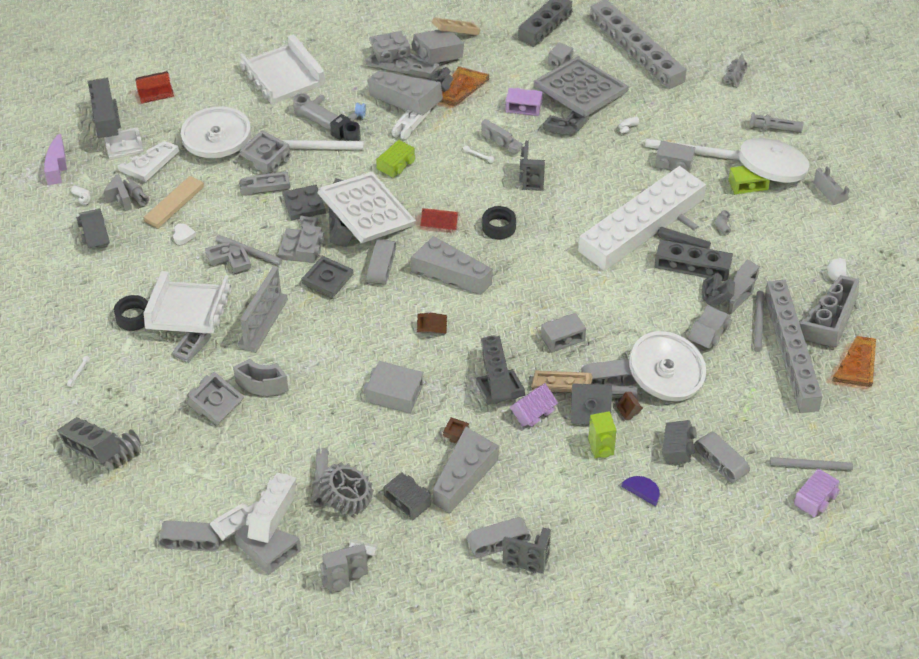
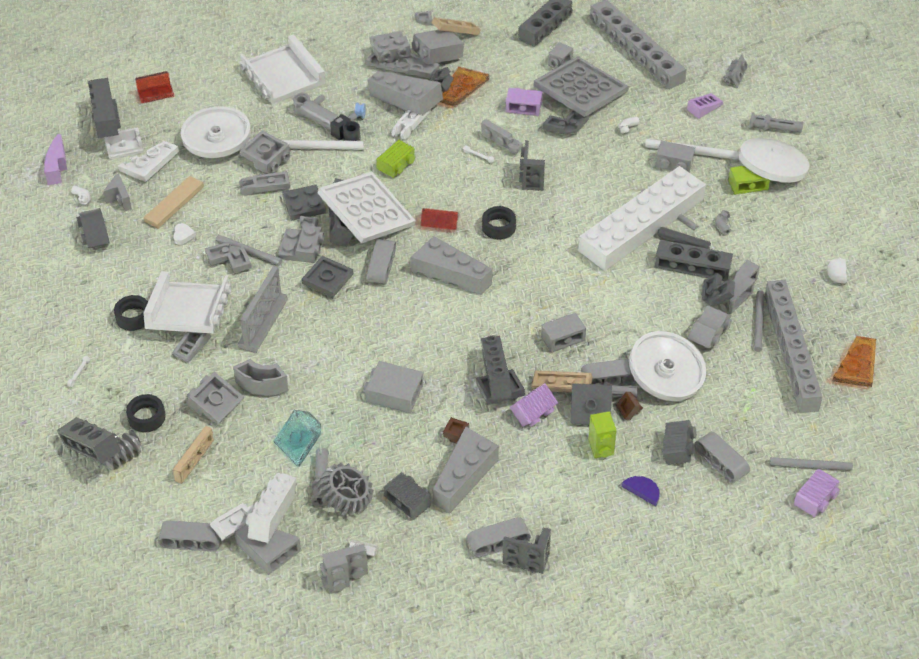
light grey pin [123,178,150,206] -> none
reddish brown panel [417,312,447,334] -> none
light grey wedge [800,275,859,348] -> none
light grey hinge [814,166,849,205] -> none
none -> black tyre [126,394,166,433]
none -> tan tile [173,426,214,484]
none -> clear light blue slope [273,410,321,467]
none -> light grey tile [414,11,433,26]
none -> lavender slope [687,93,723,119]

